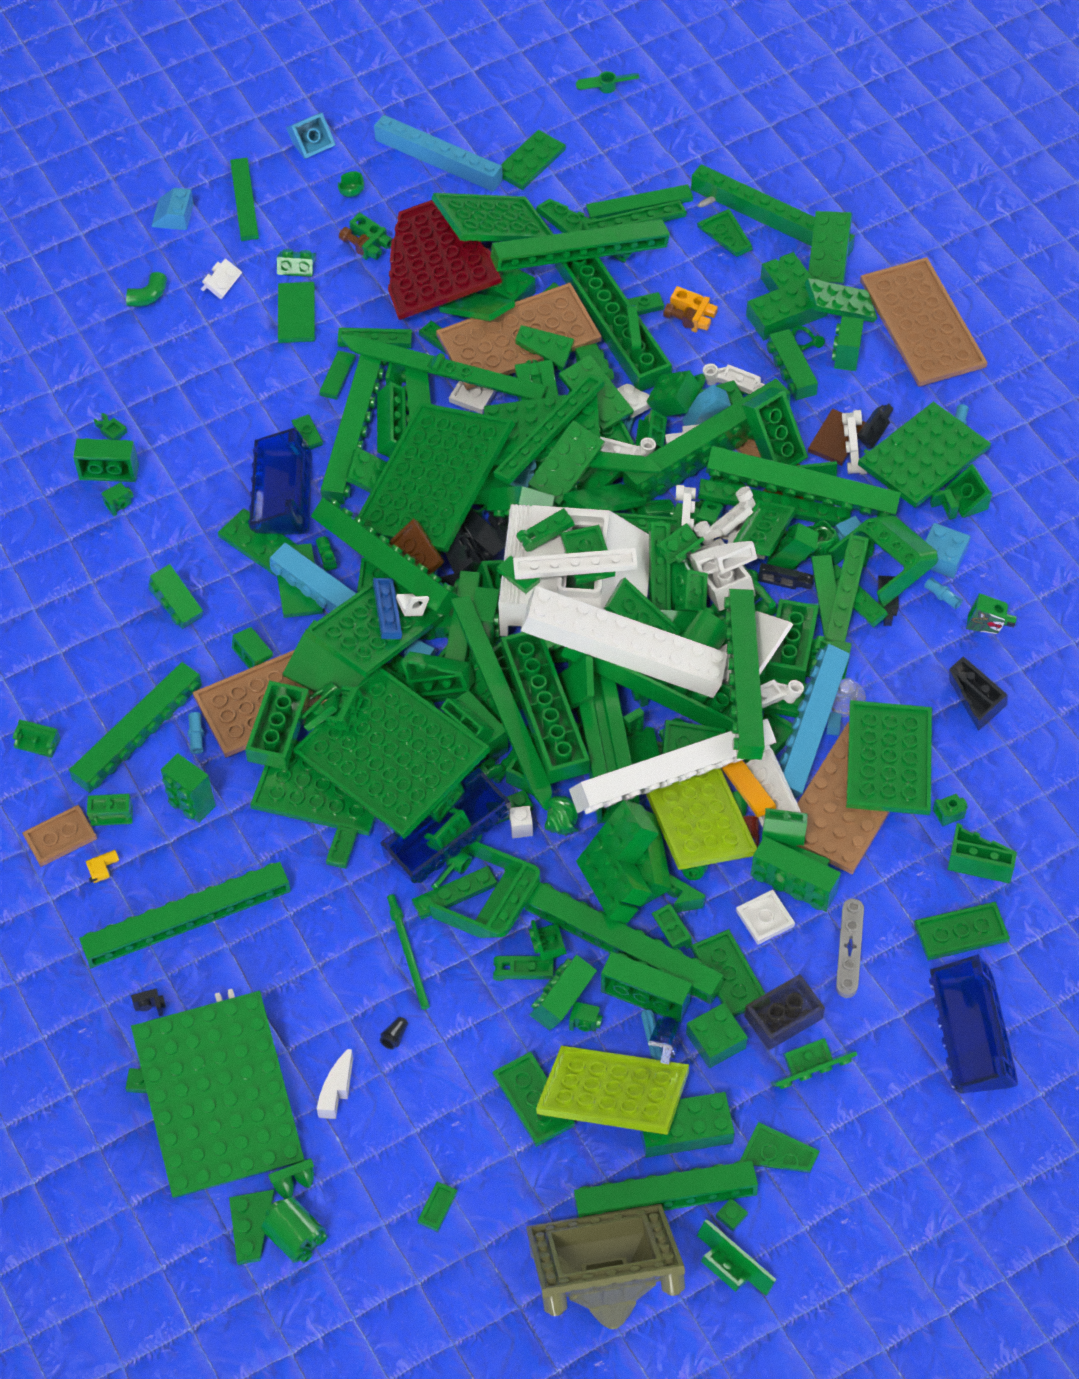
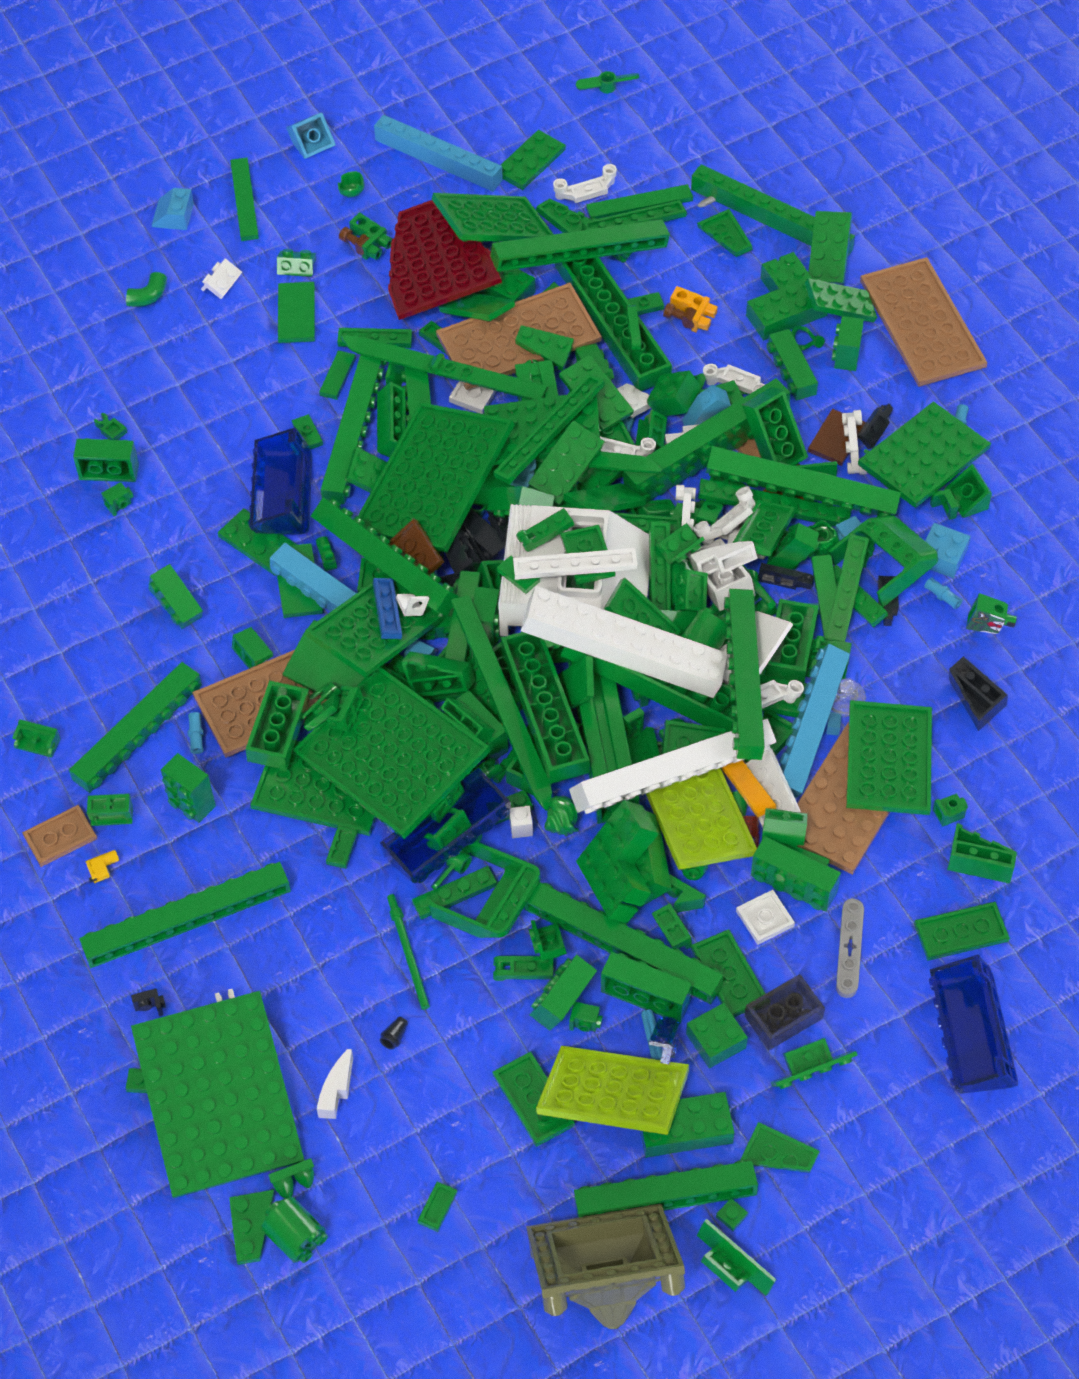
none -> white plate [553,164,617,203]

